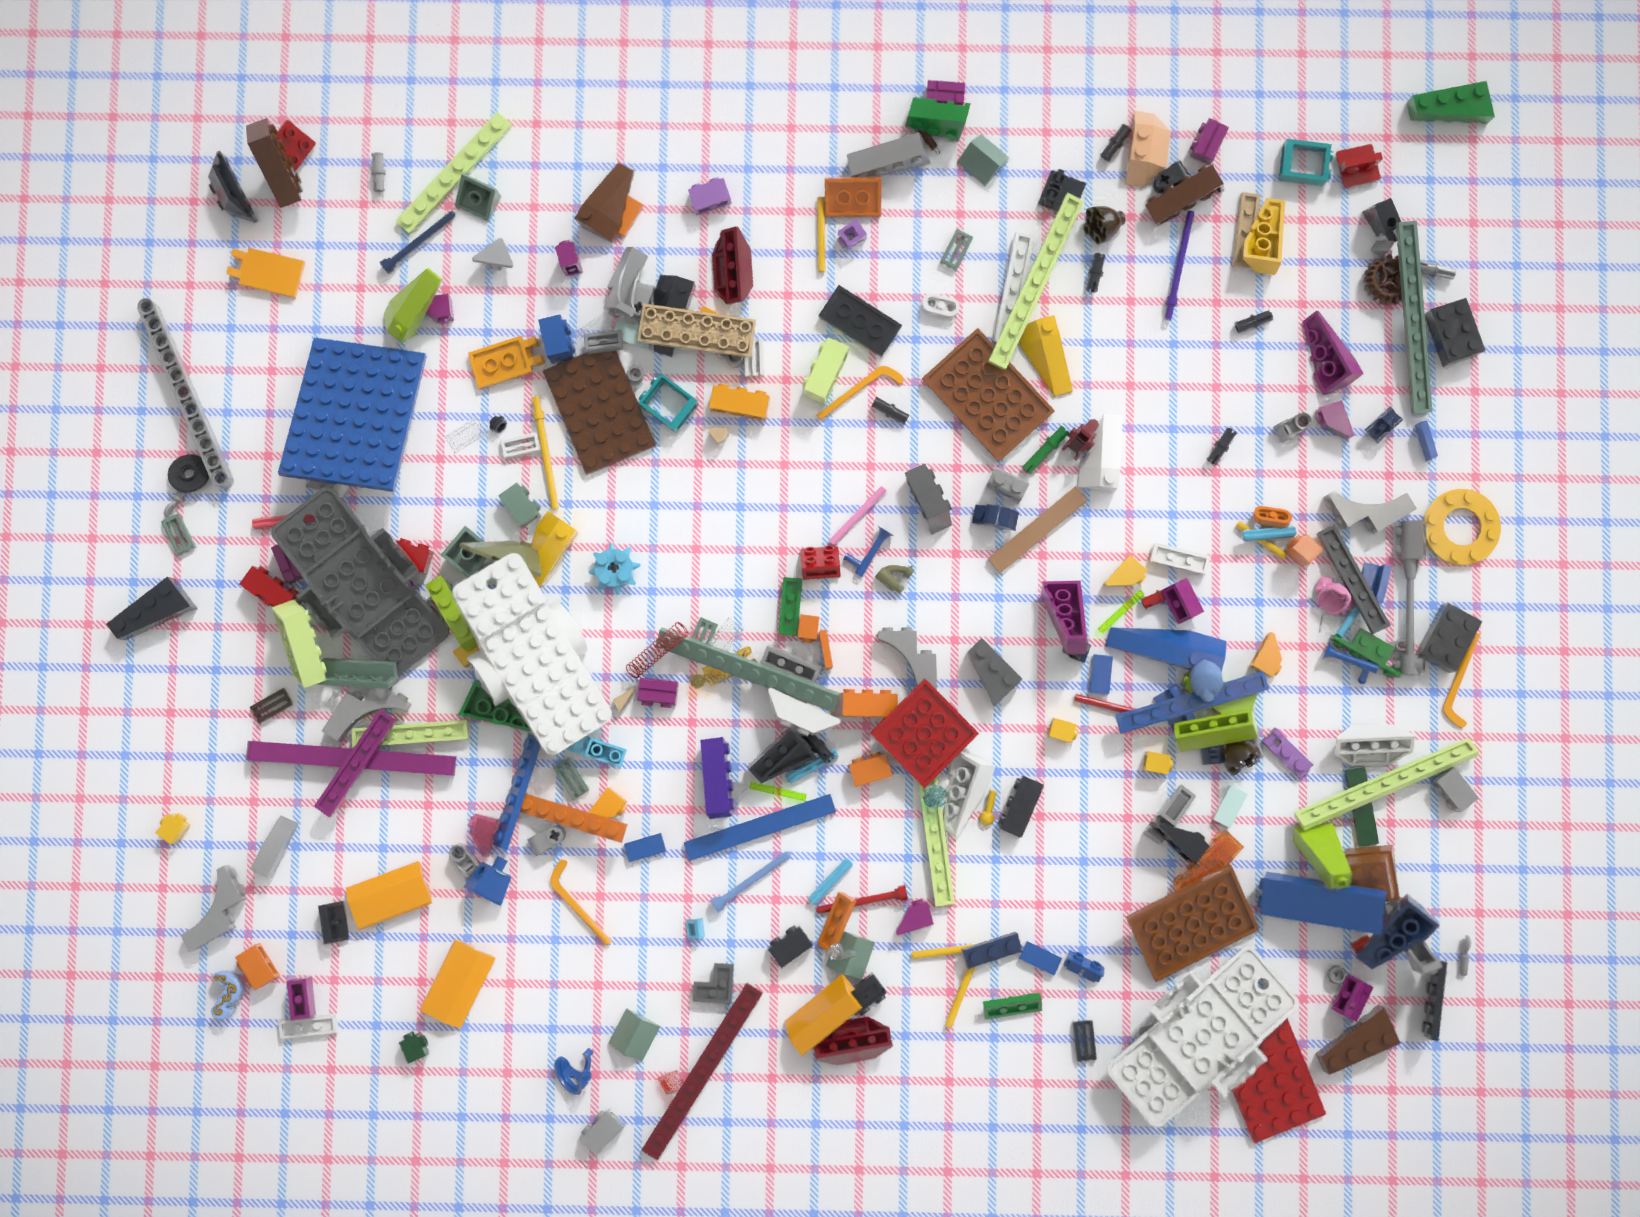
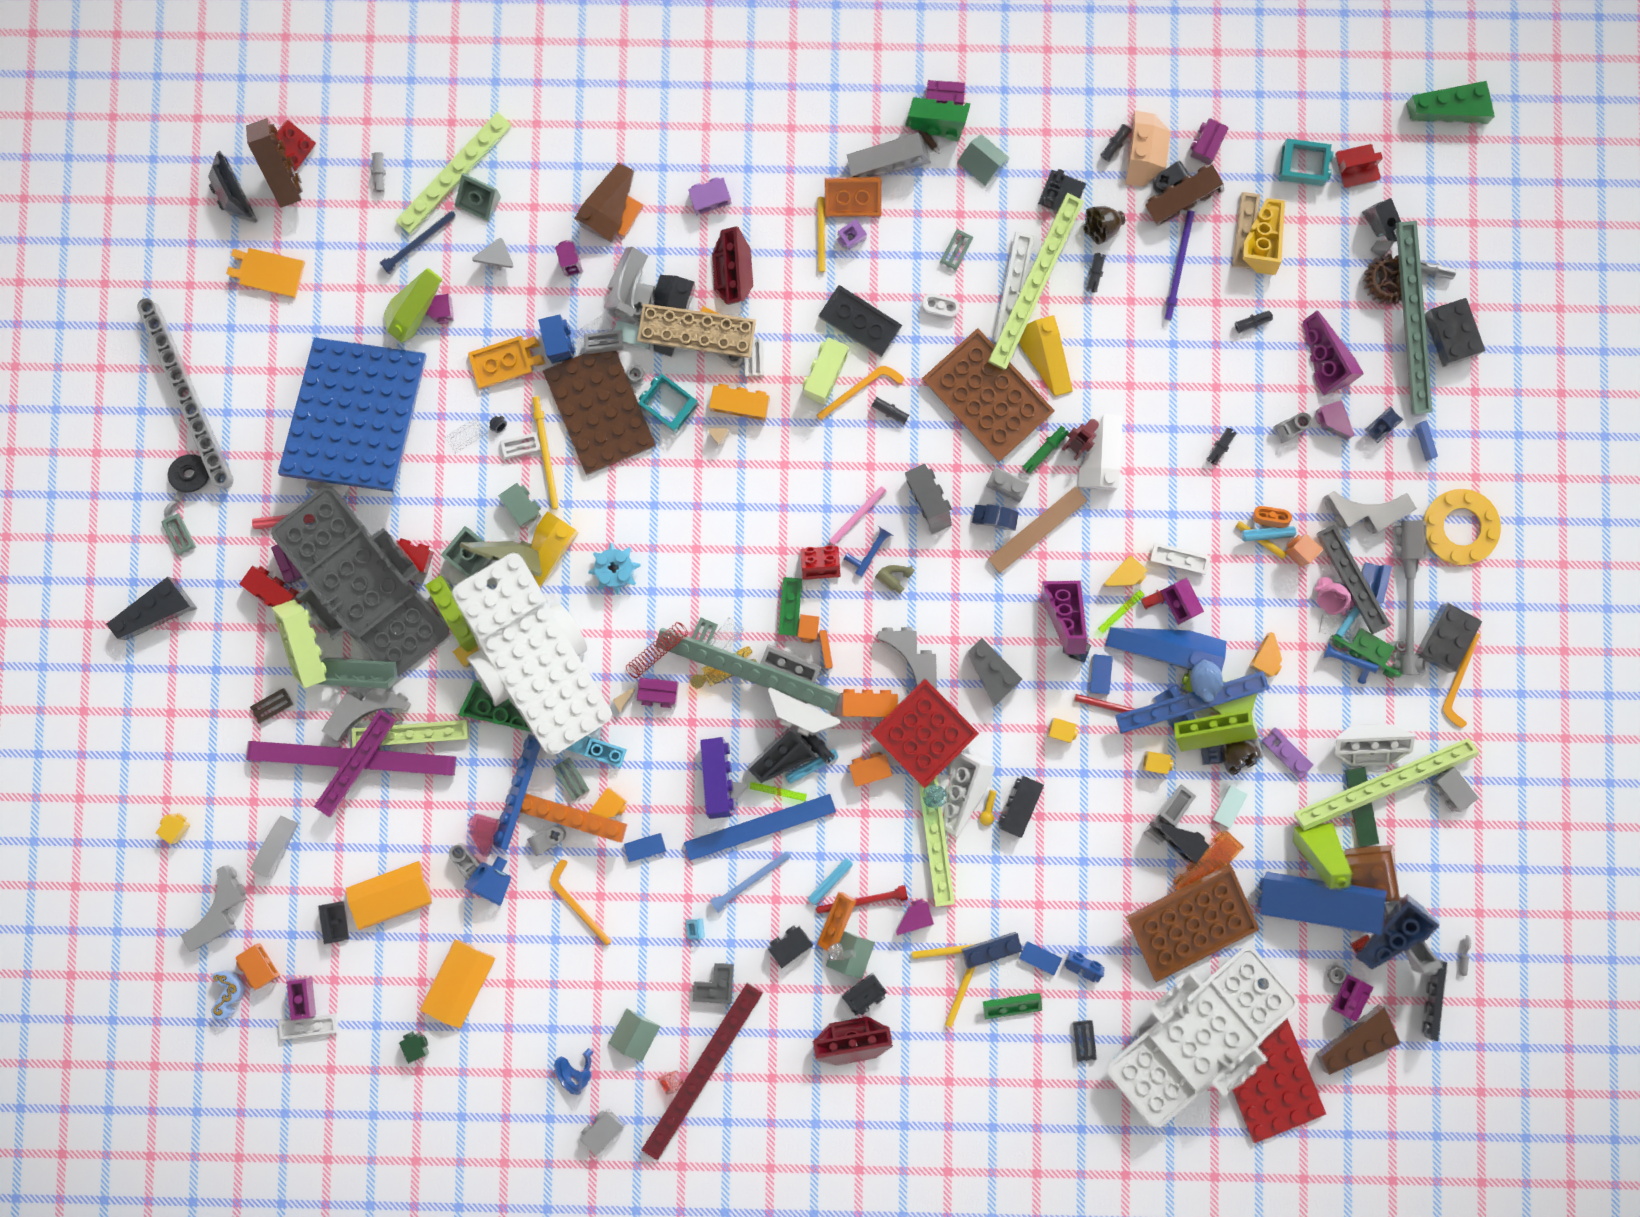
light orange slope [785,974,862,1056] -> none

